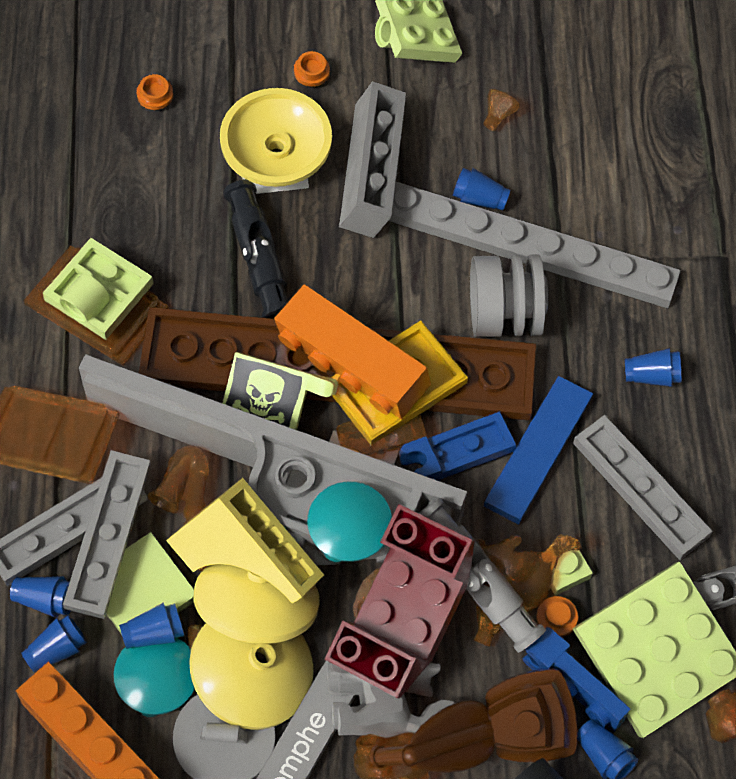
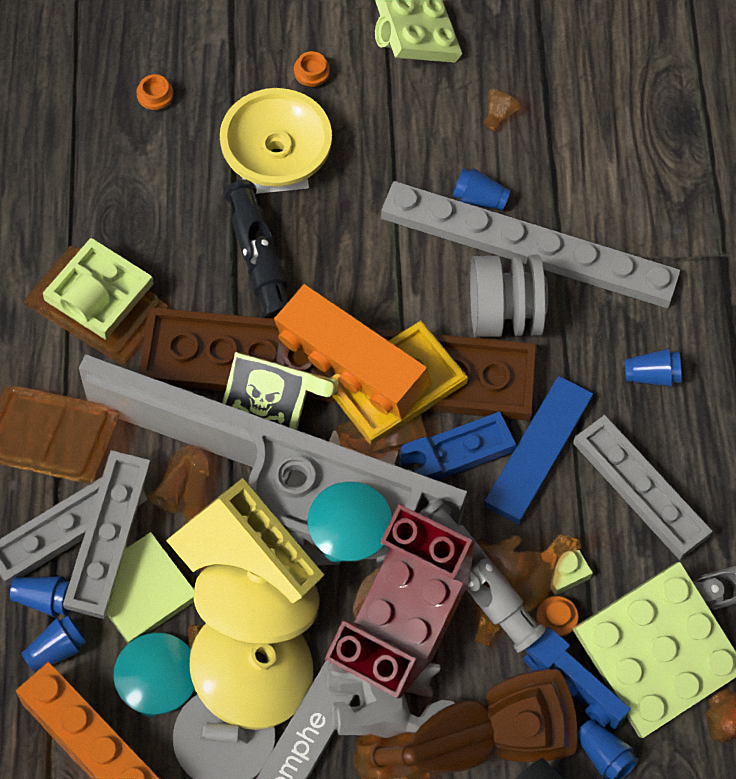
blue cone [119,602,184,649] -> none
light grey brick [339,81,406,238] -> none

